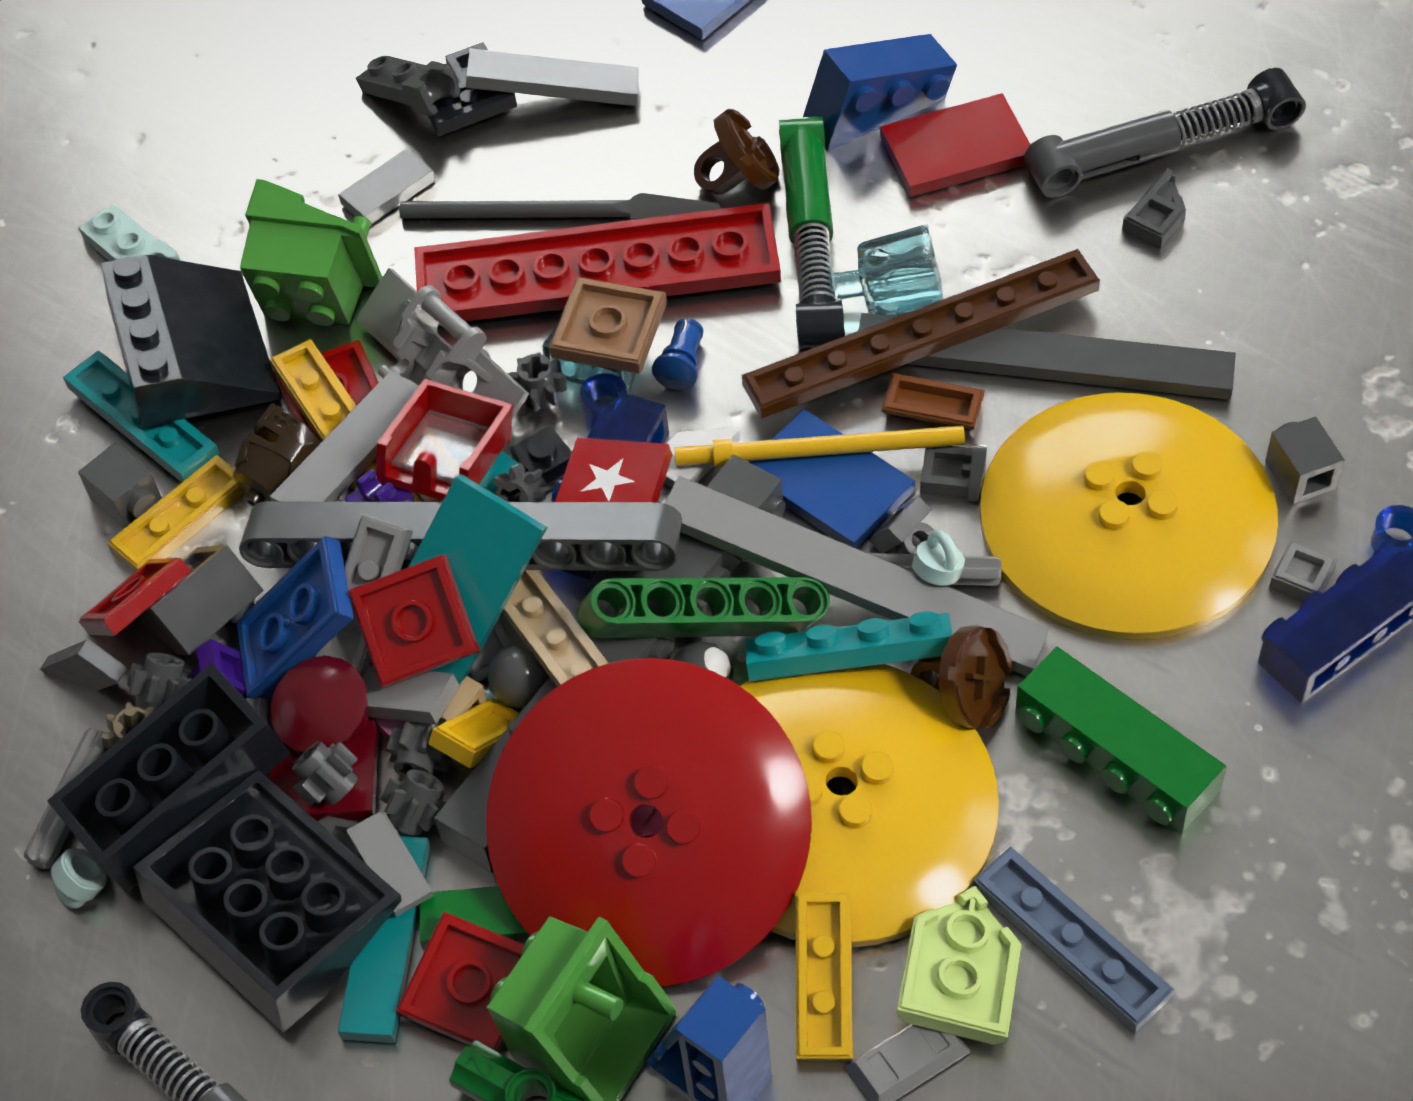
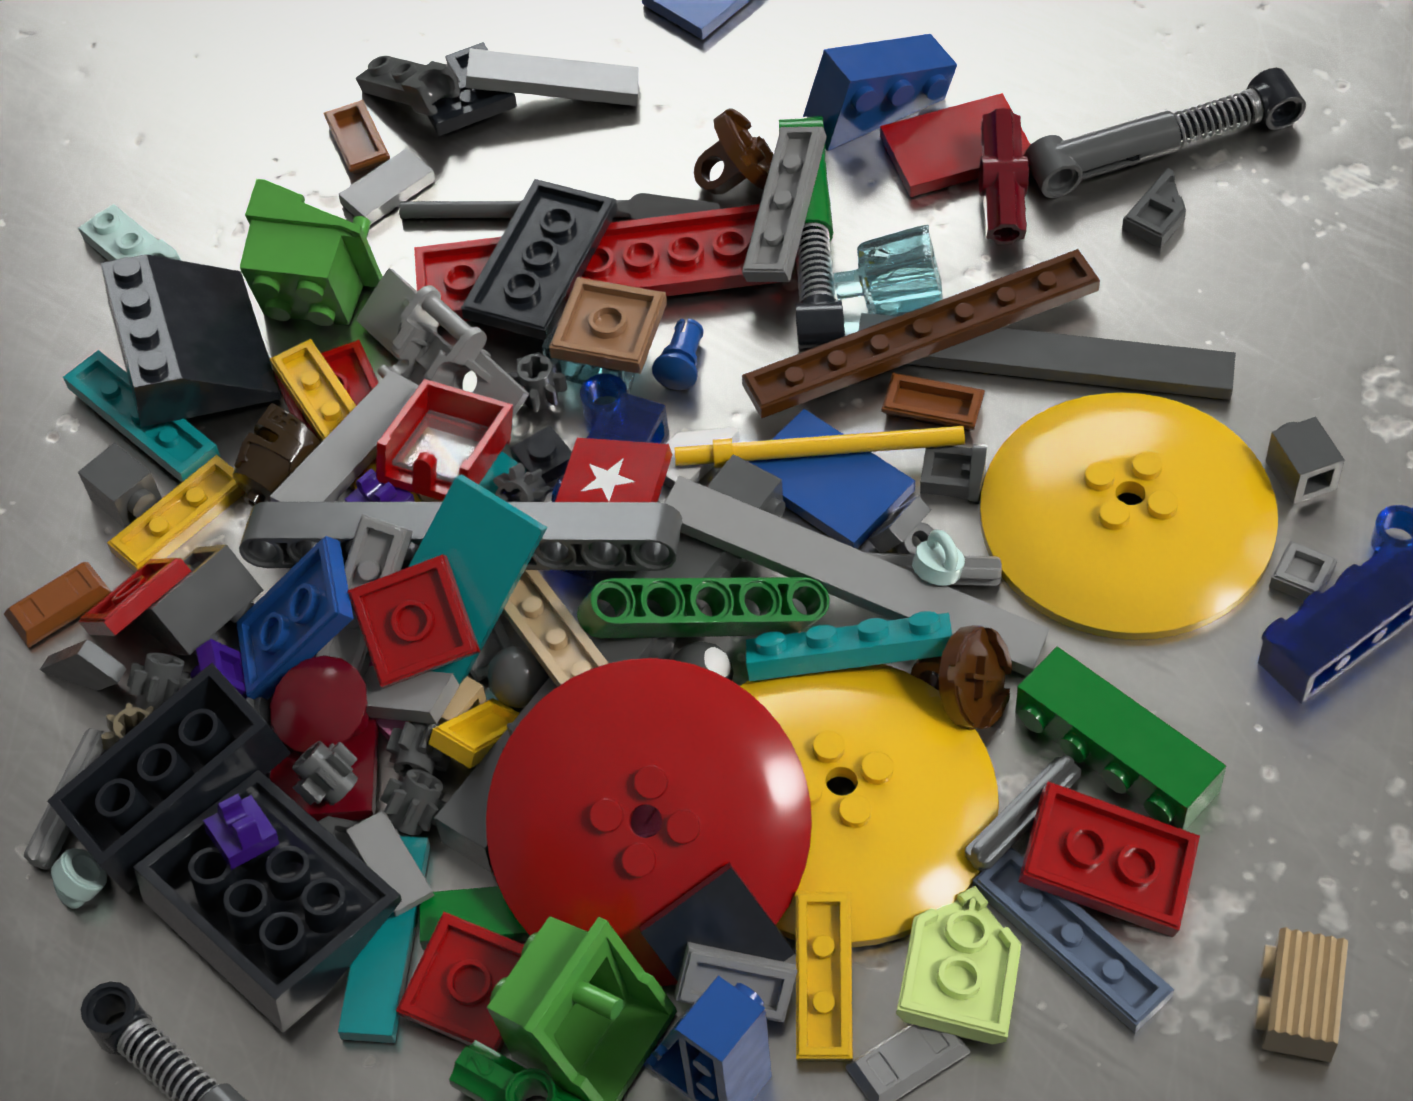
none -> dark orange tile [4,562,111,648]
none -> dark purple tile [203,794,279,870]
none -> tile [323,99,390,174]
none -> black tile [461,178,618,341]
none -> black tile [639,862,795,982]
none -> light grey tile [675,942,797,1023]
none -> light grey tile [742,127,827,282]
none -> dark grey axle [964,755,1081,871]
none -> dark red piece [979,108,1029,245]
none -> red tile [1018,781,1200,937]
none -> tan brick [1254,927,1348,1062]

